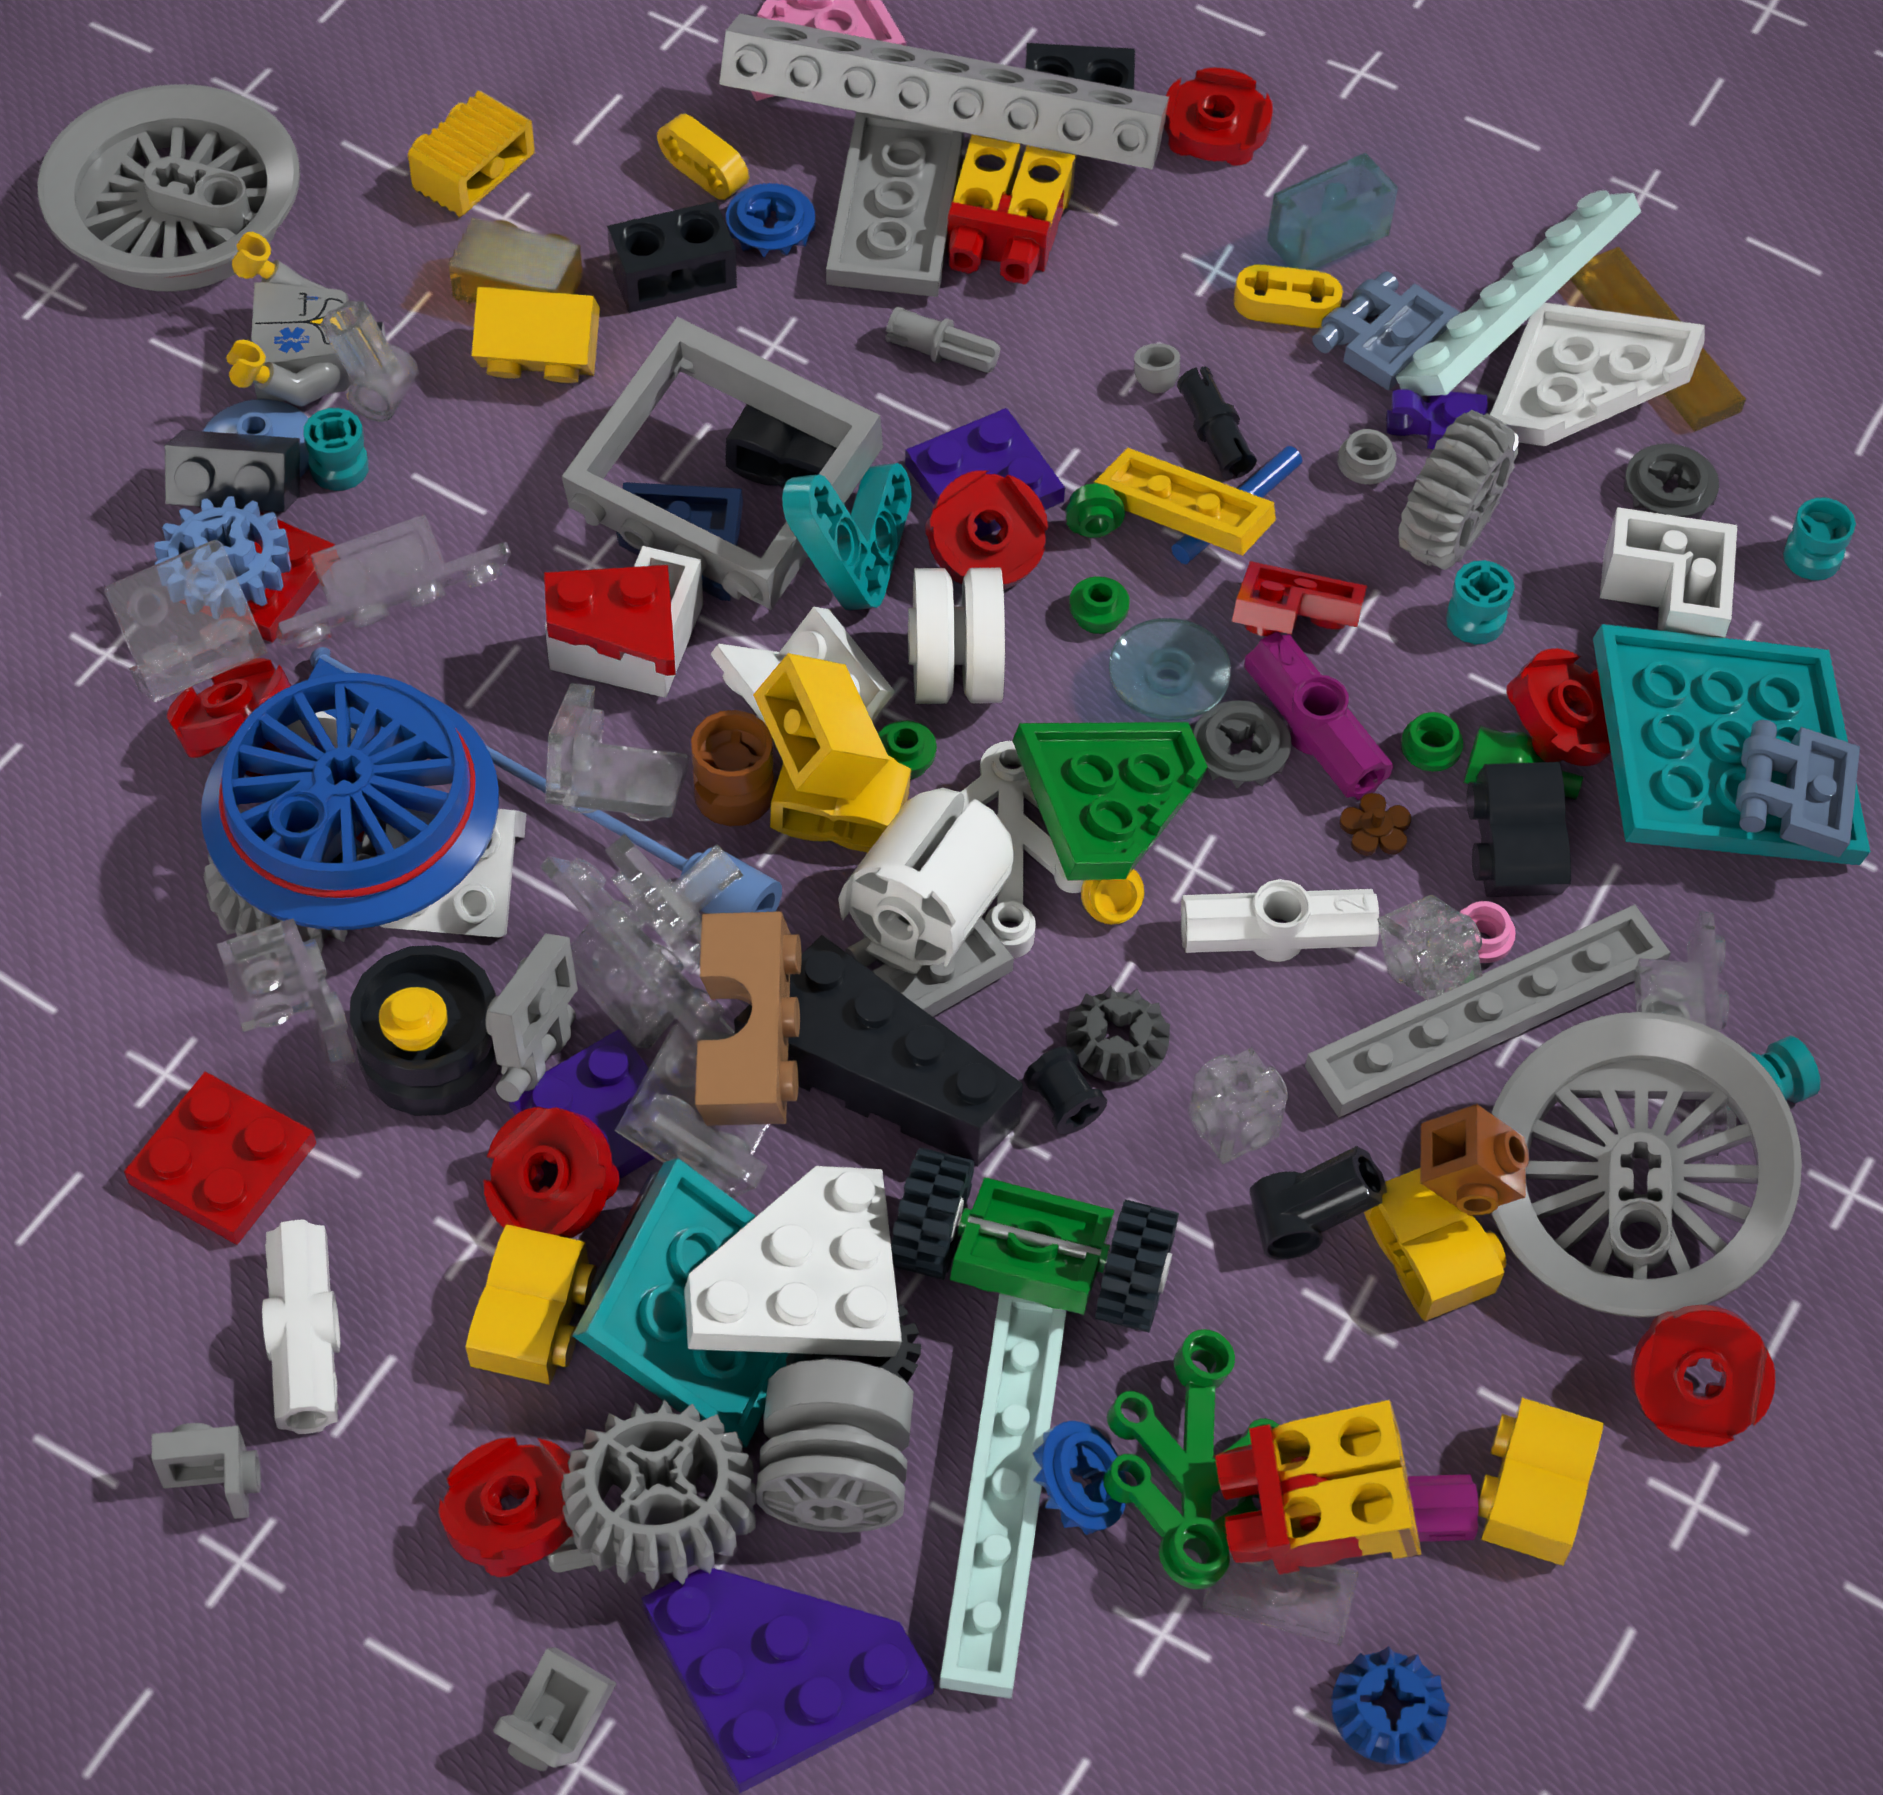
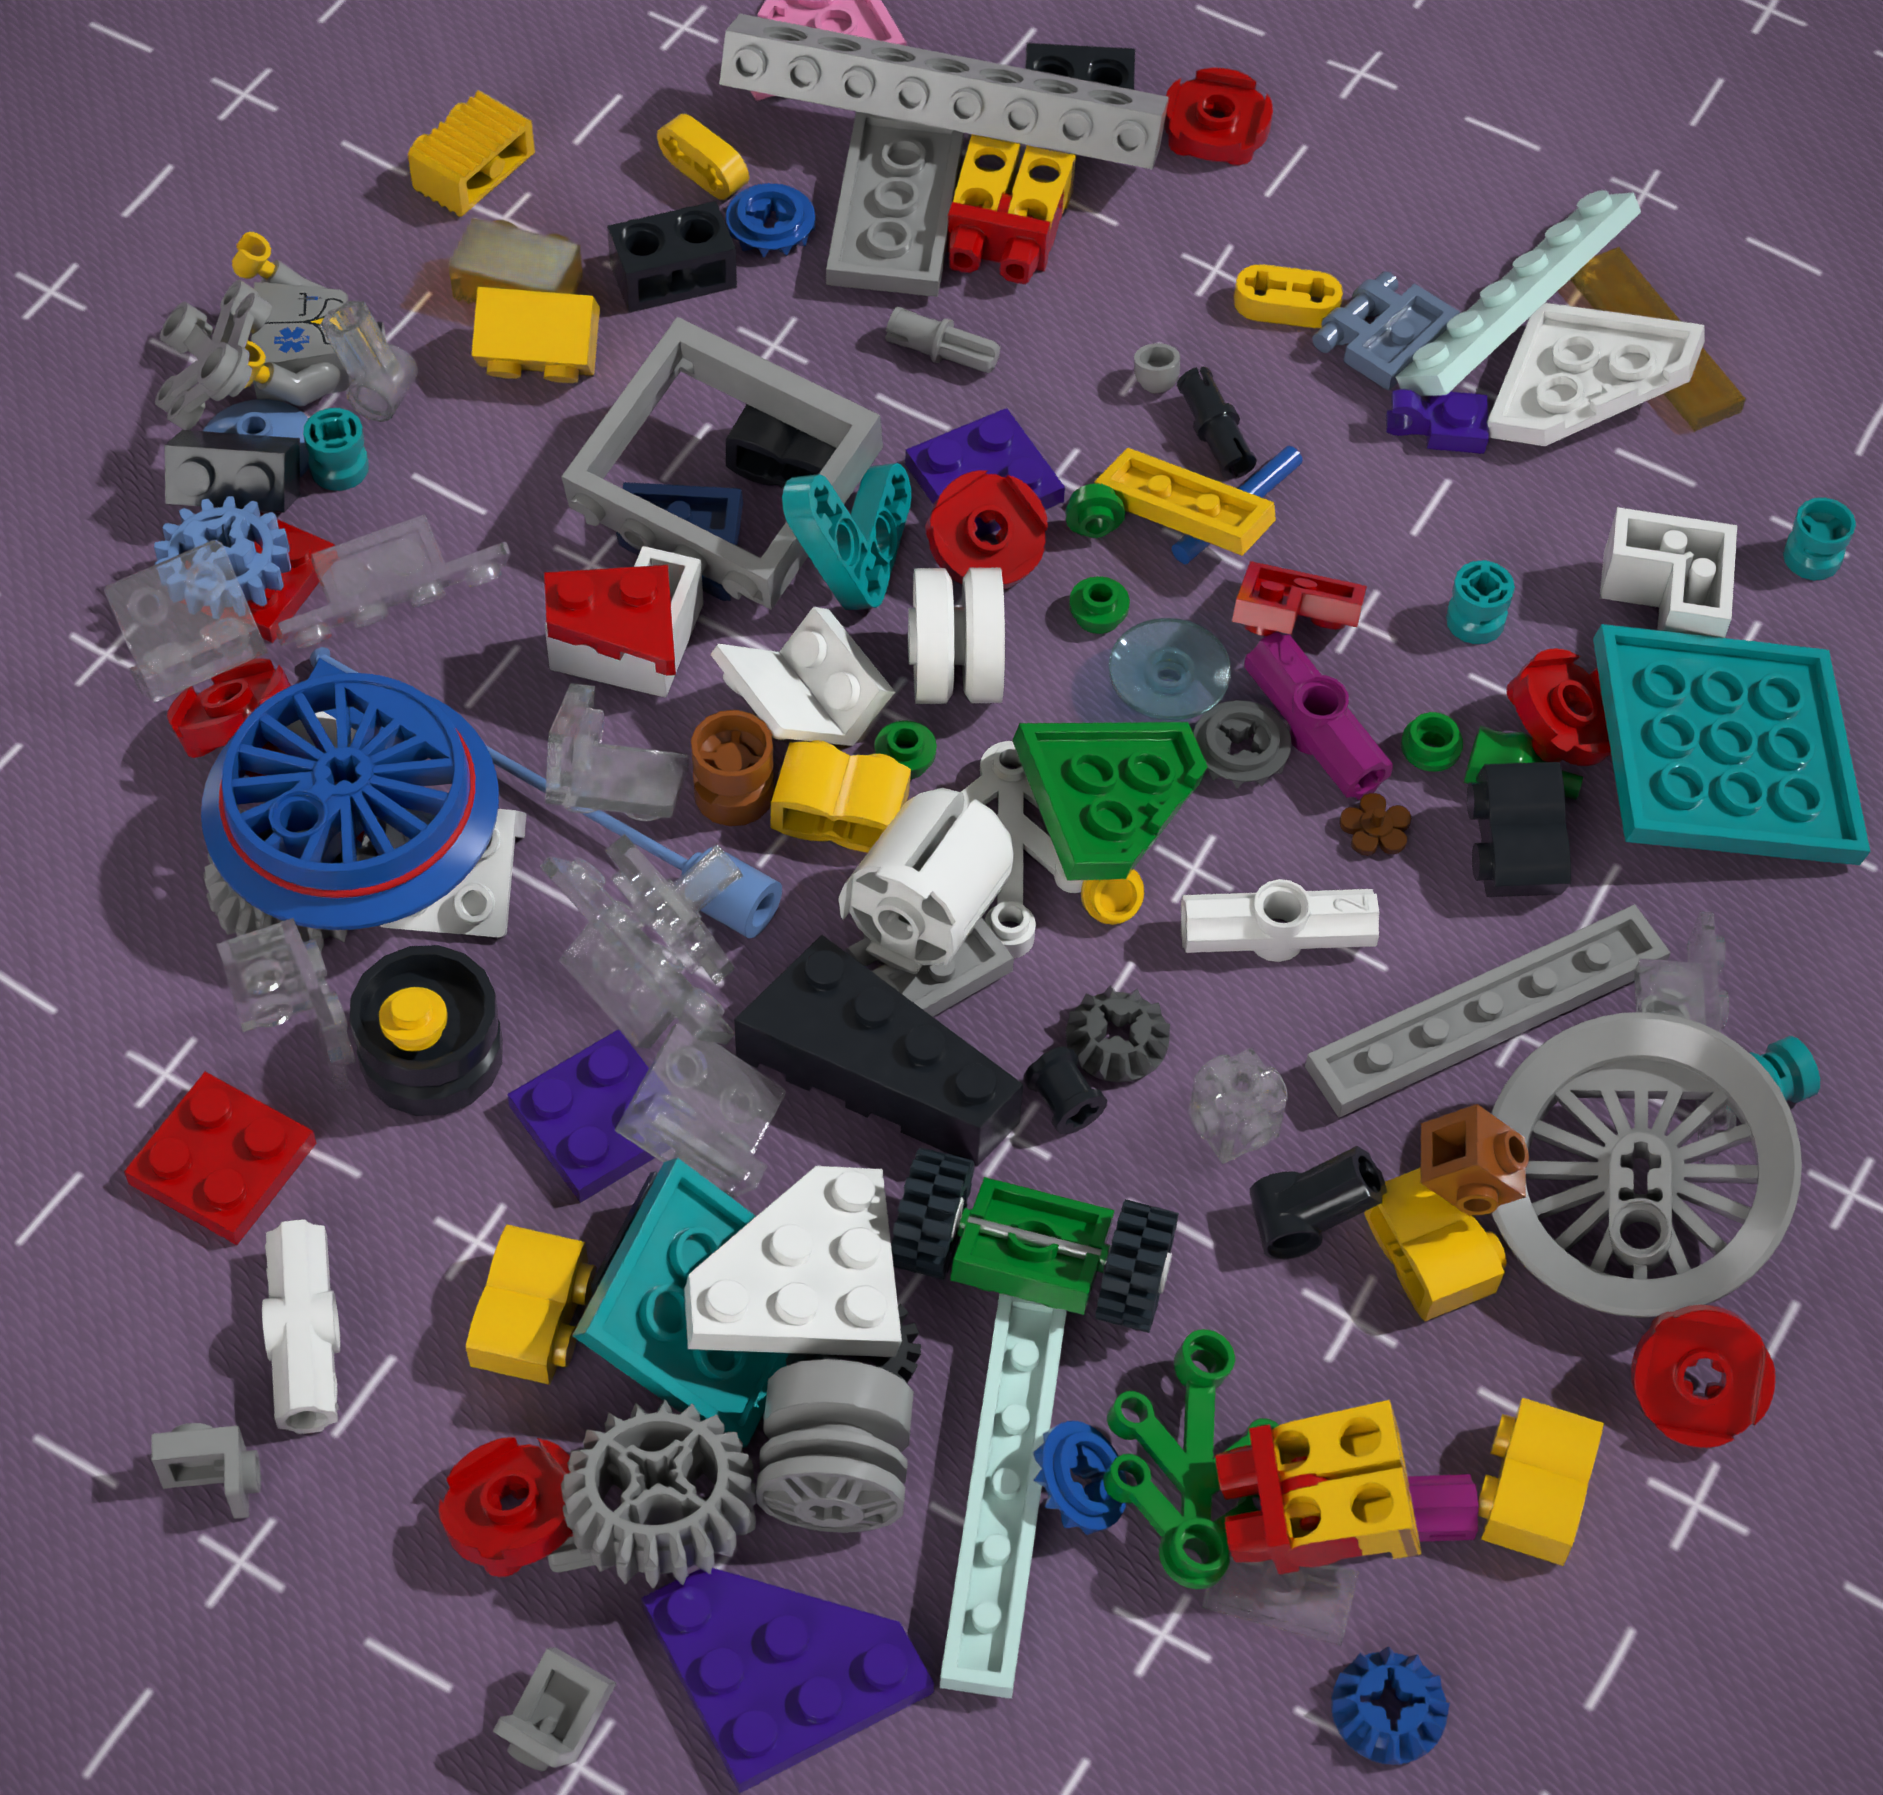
light grey piece [38,84,300,292] -> none
red plate [484,1107,619,1239] -> none
light grey plate [486,933,578,1102] -> none
medium nougat arch [695,911,802,1126] -> none
yellow brick [753,653,890,800] -> none
clear light blue brick [1267,152,1398,270] -> none
light grey plate [1337,429,1397,485] -> none
clear brick [1377,894,1483,1001] -> none
light grey gear [1398,410,1518,570] -> none
bright pink plate [1451,901,1516,963] -> none
dark grey gear [1624,444,1719,519] -> none
sand blue plate [1735,720,1860,857] -> none
none -> light grey plant [155,280,272,430]

